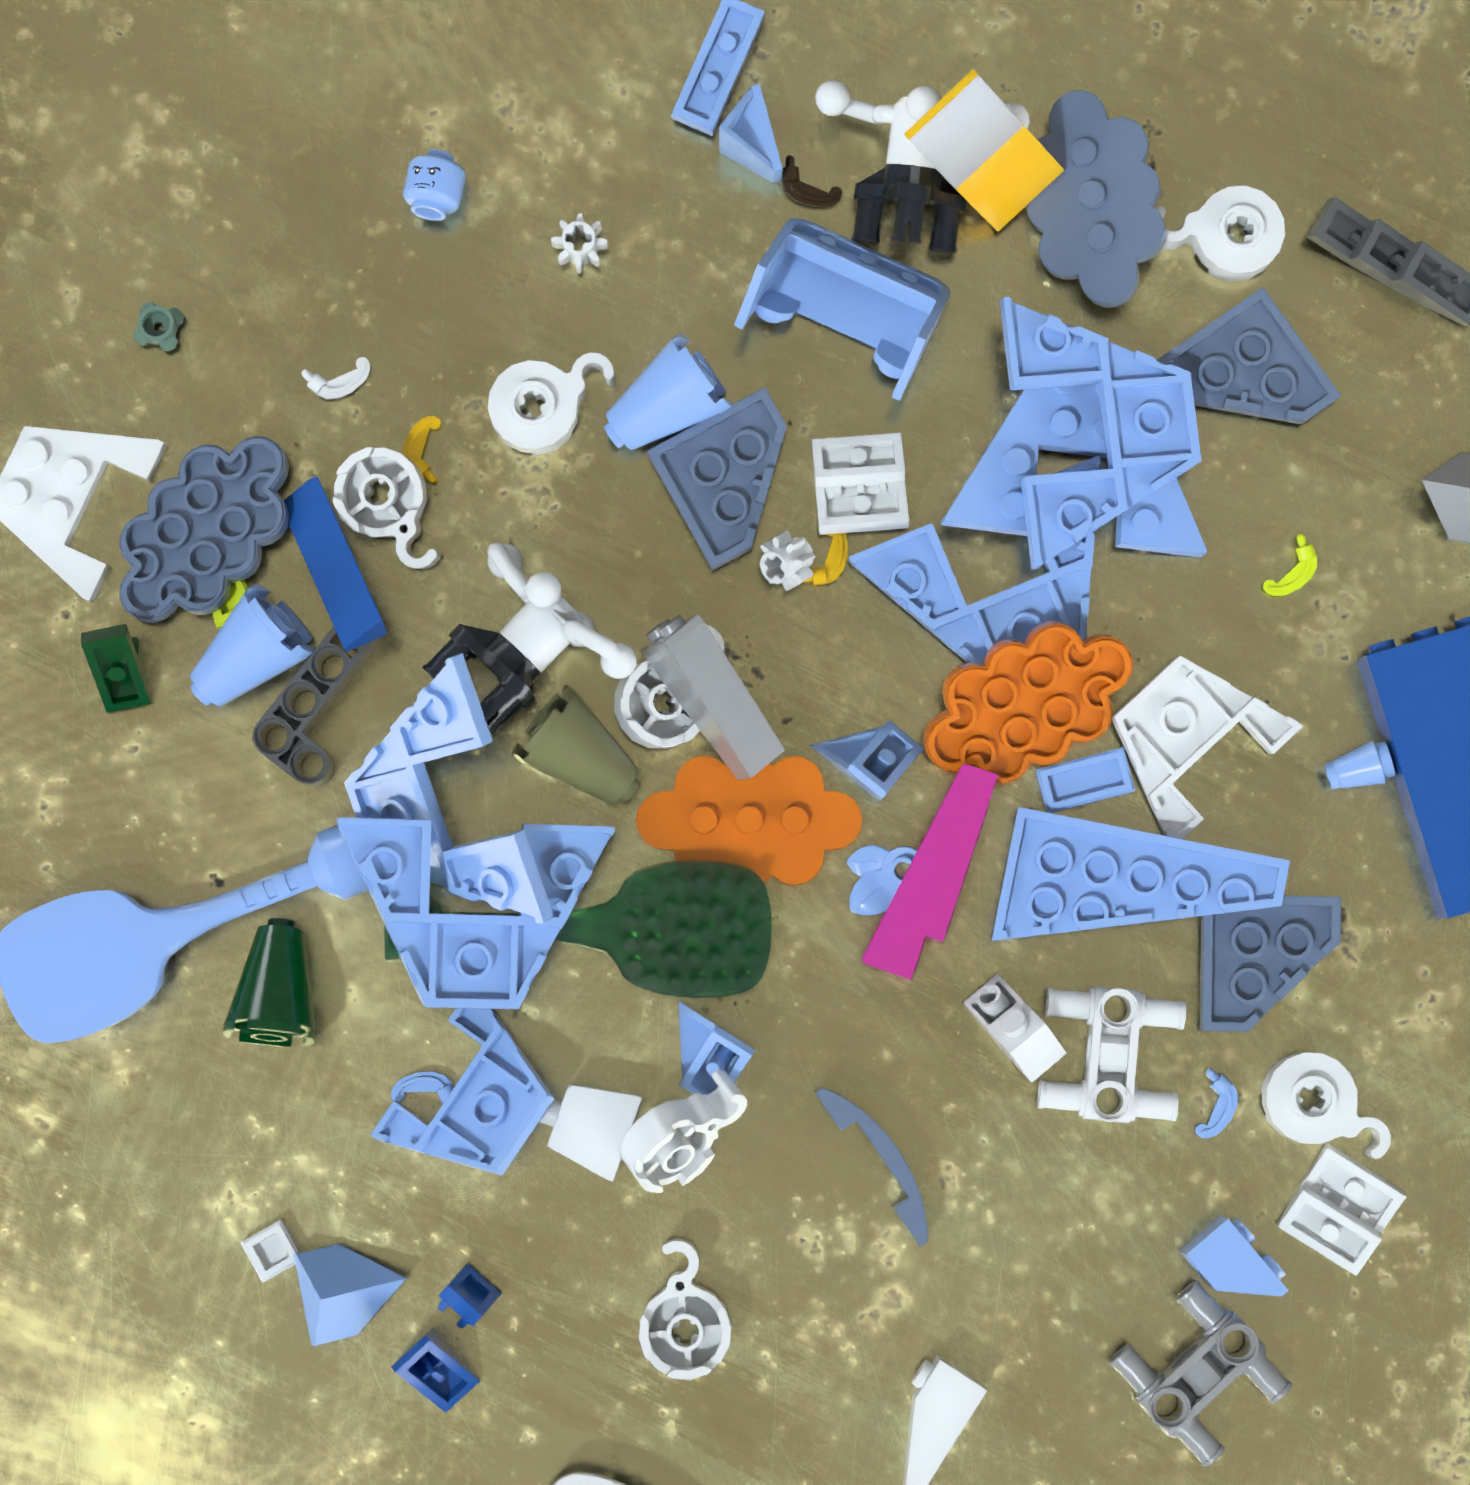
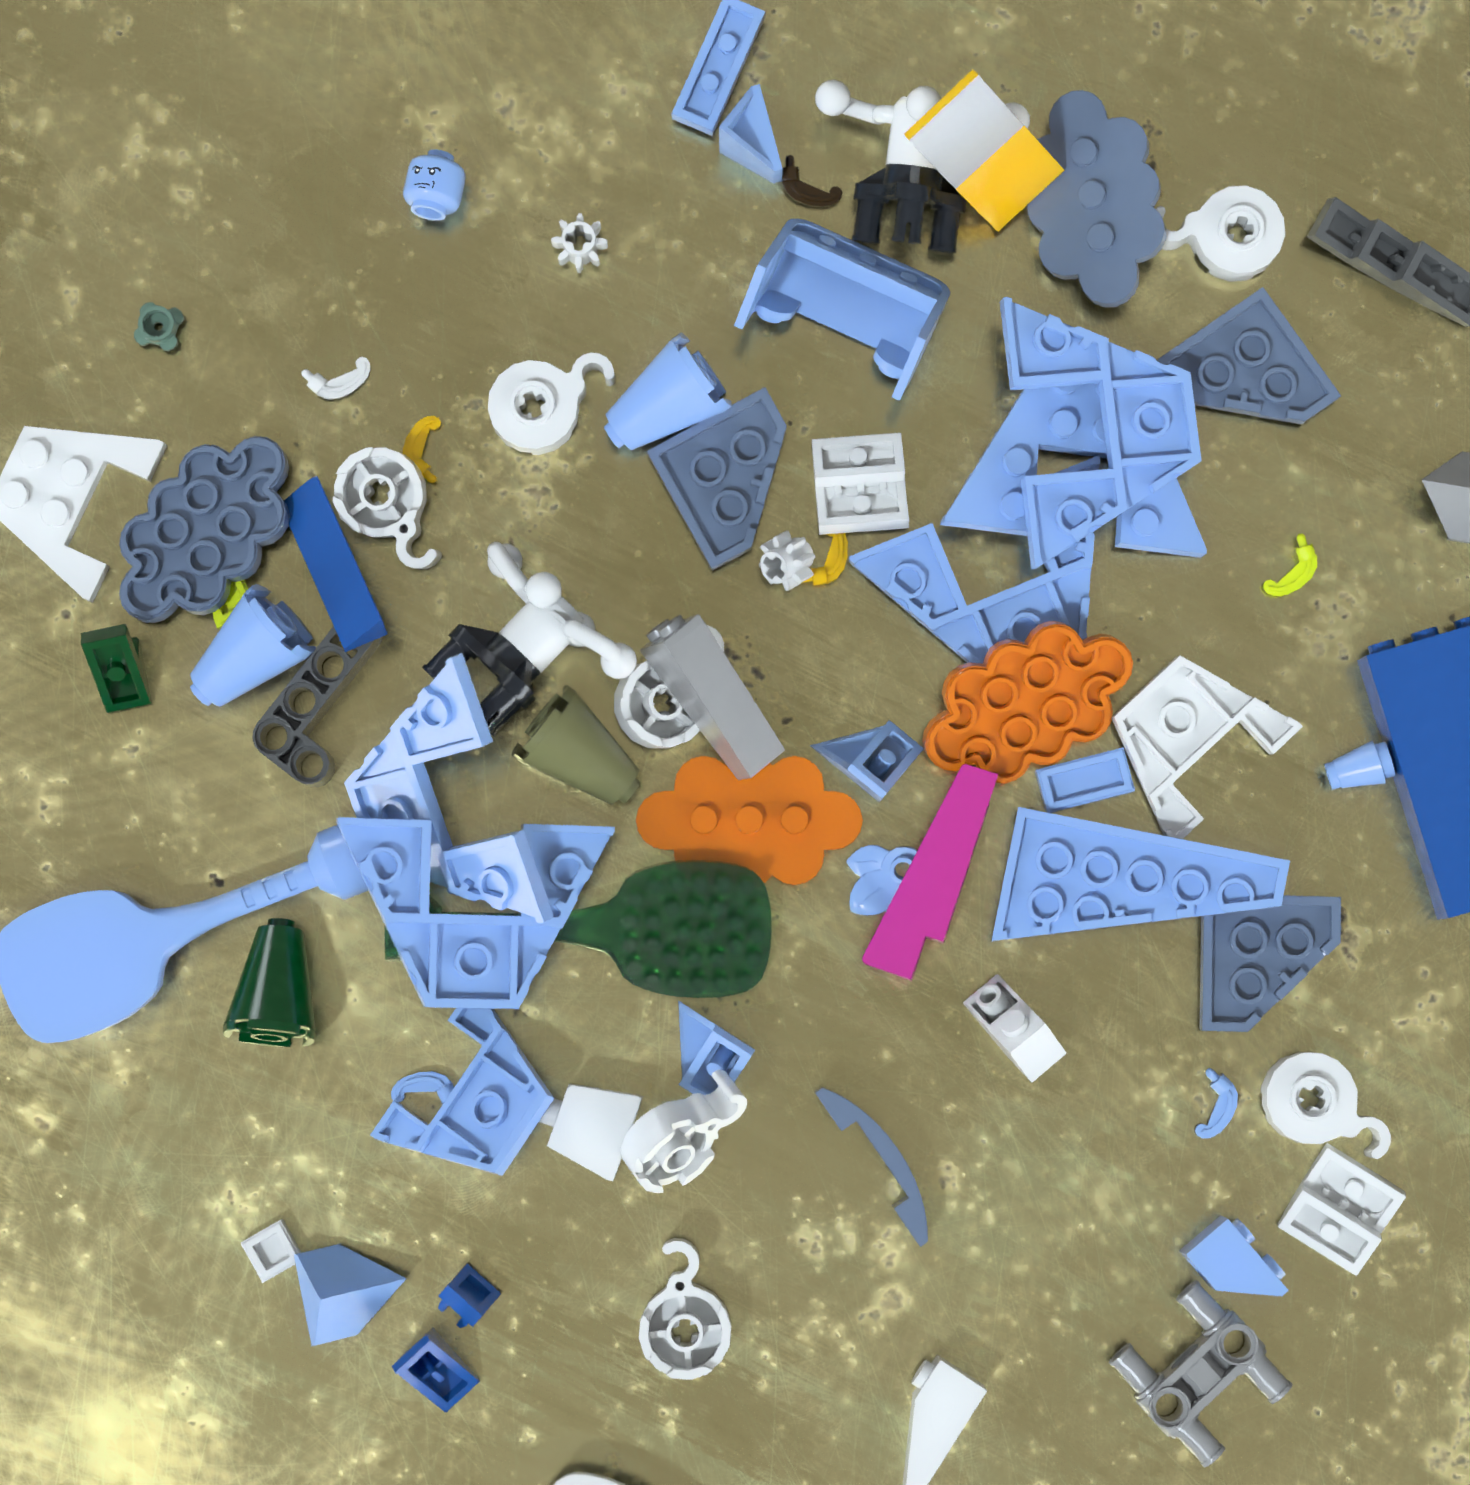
white piece [1037,986,1186,1123] -> none

